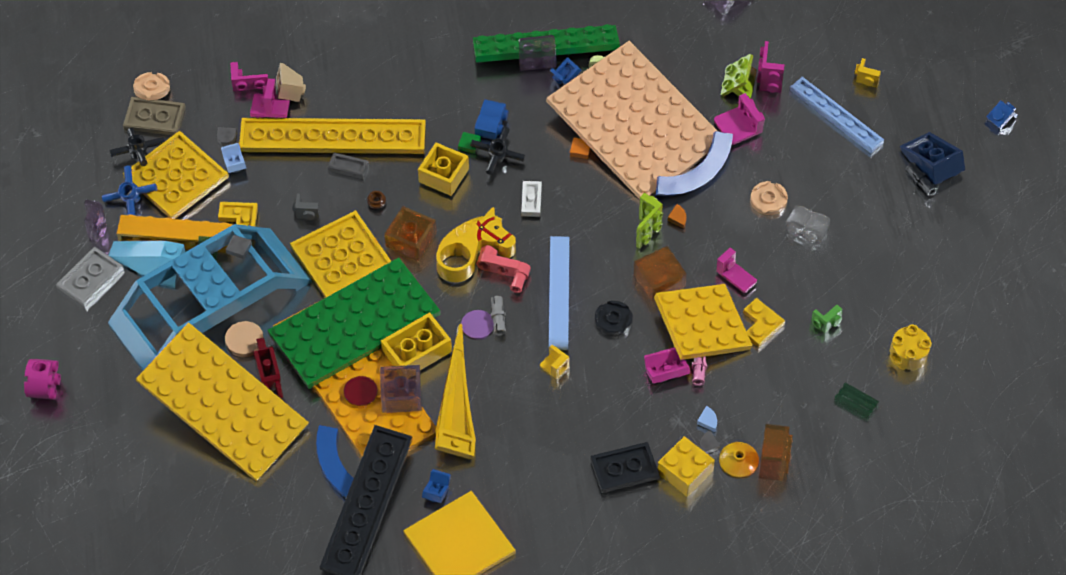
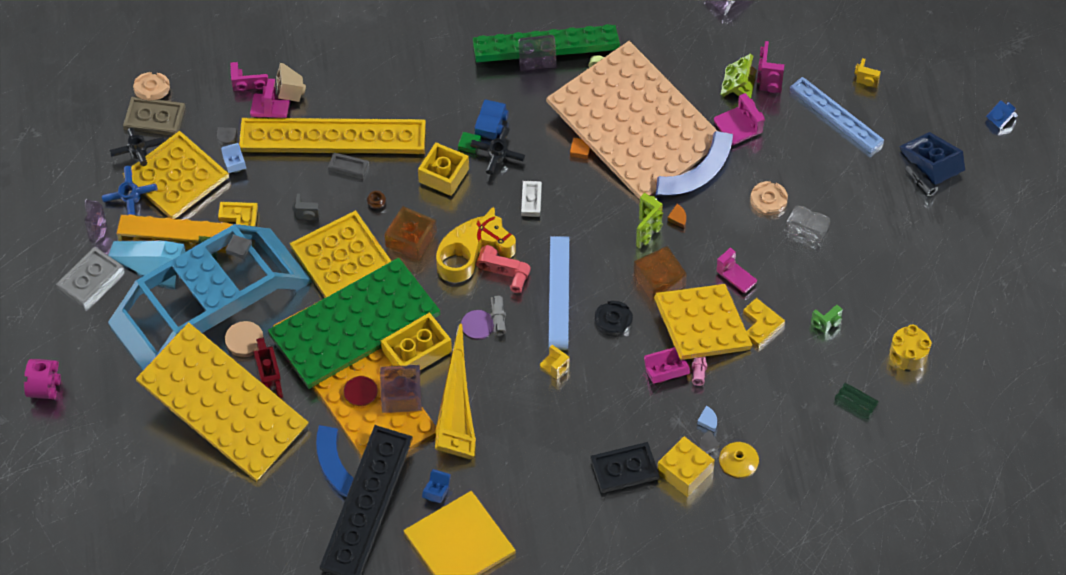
blue bracket [550,57,582,85] -> none
clear orange brick [759,424,793,481] -> none

